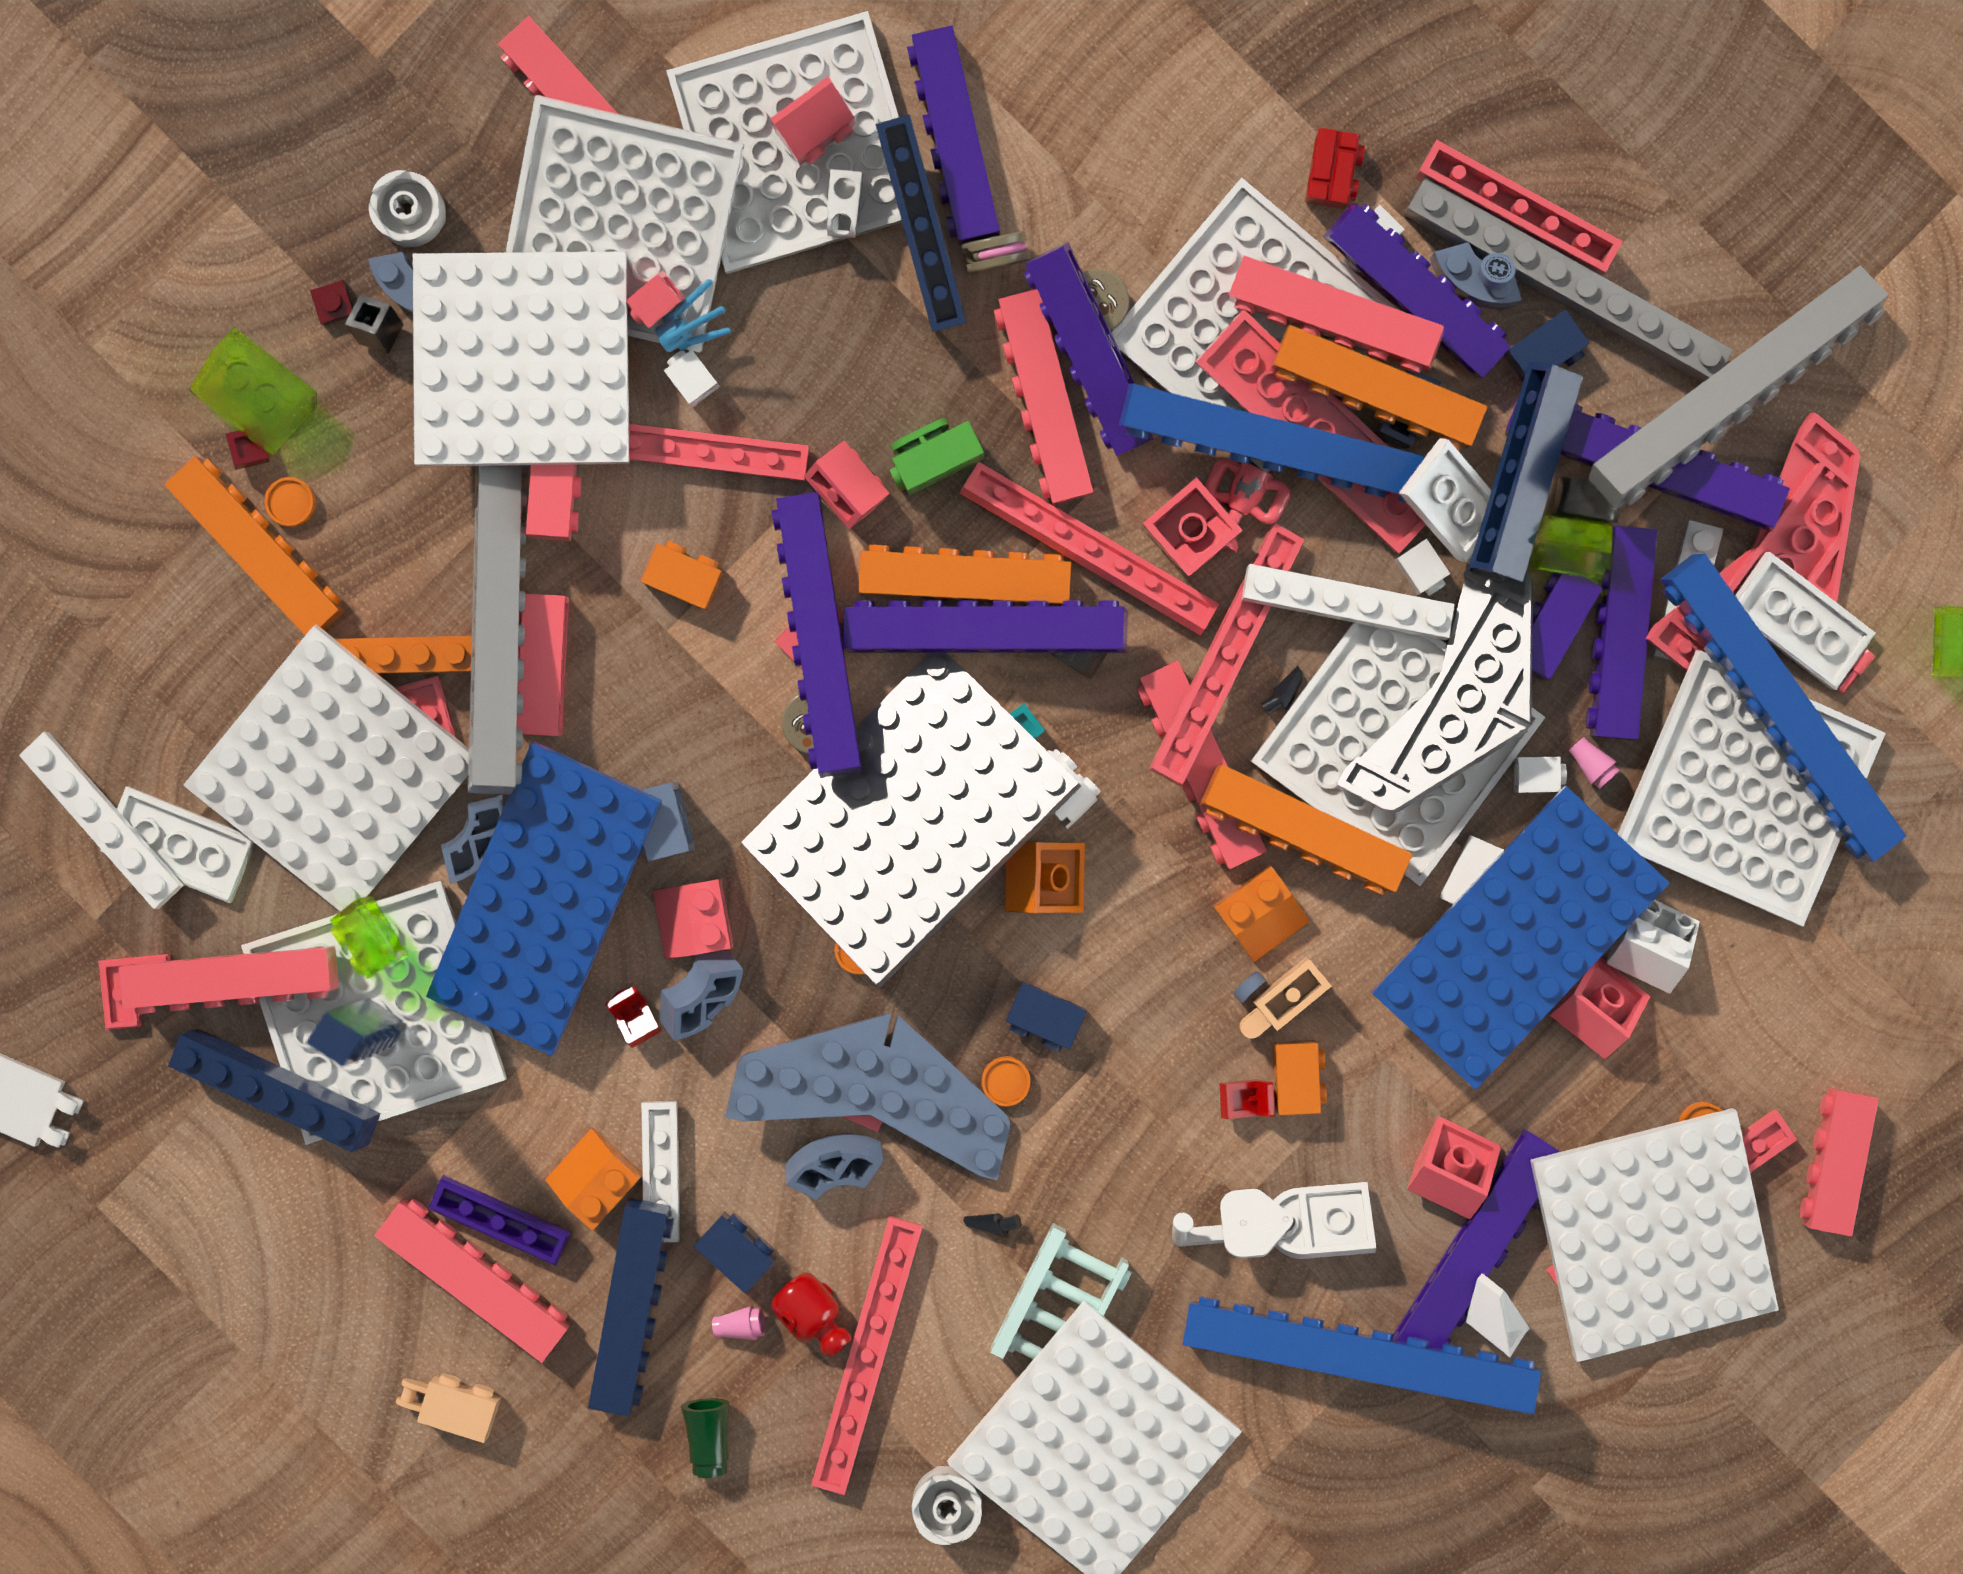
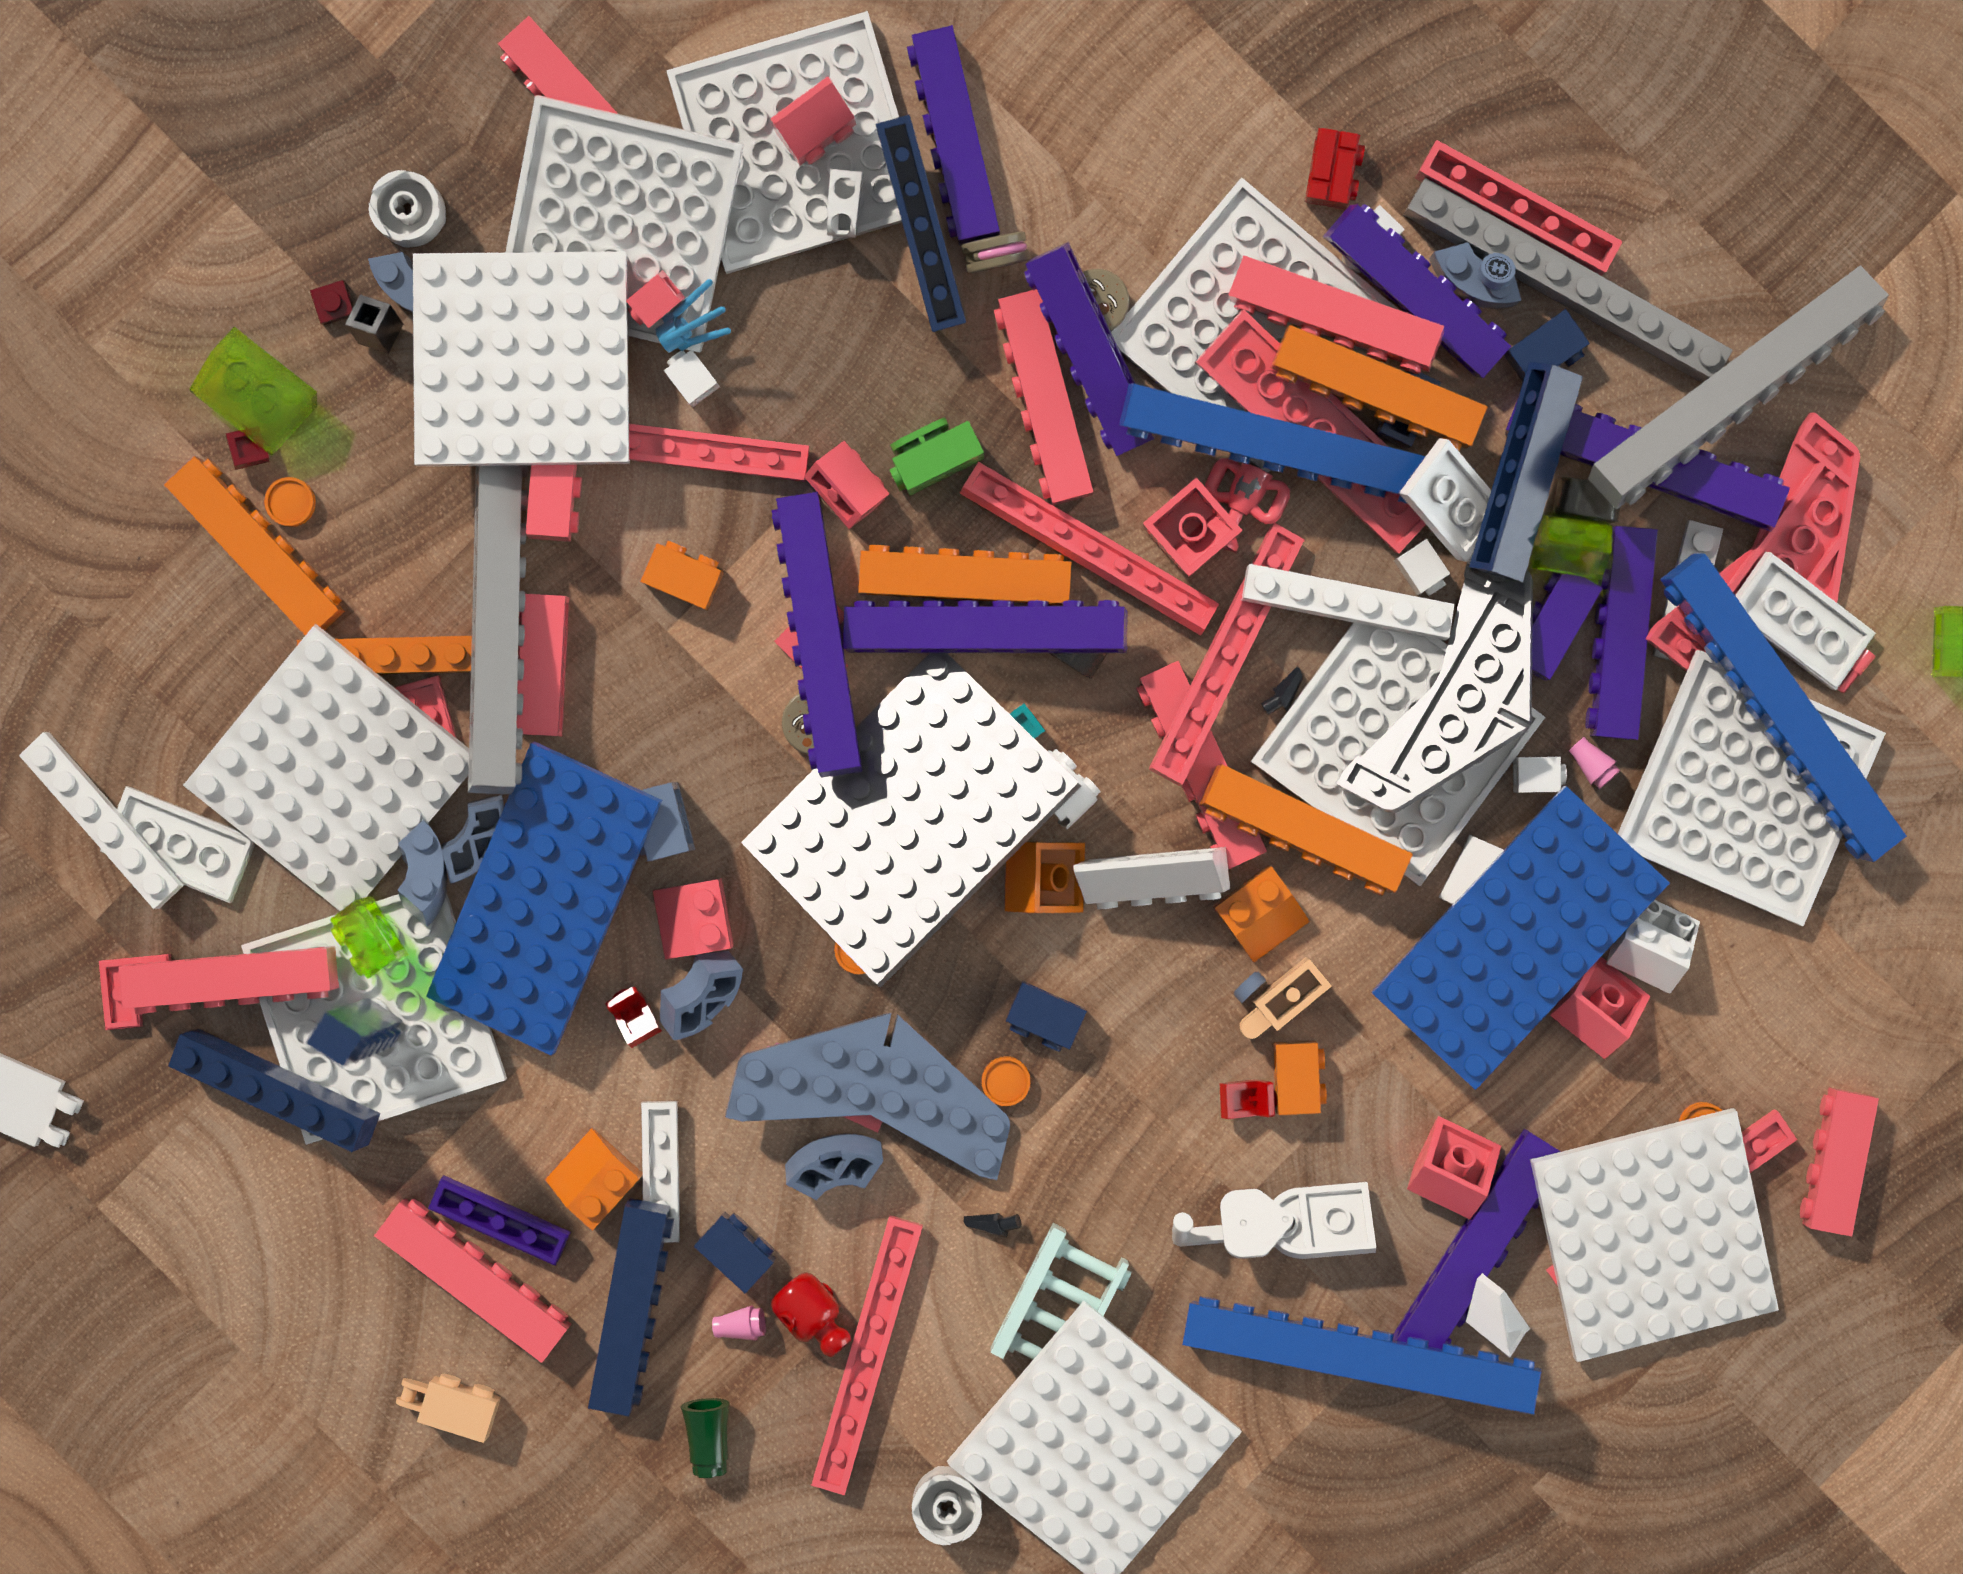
none -> sand blue brick [398,820,447,927]
none -> white slope [1074,847,1230,909]

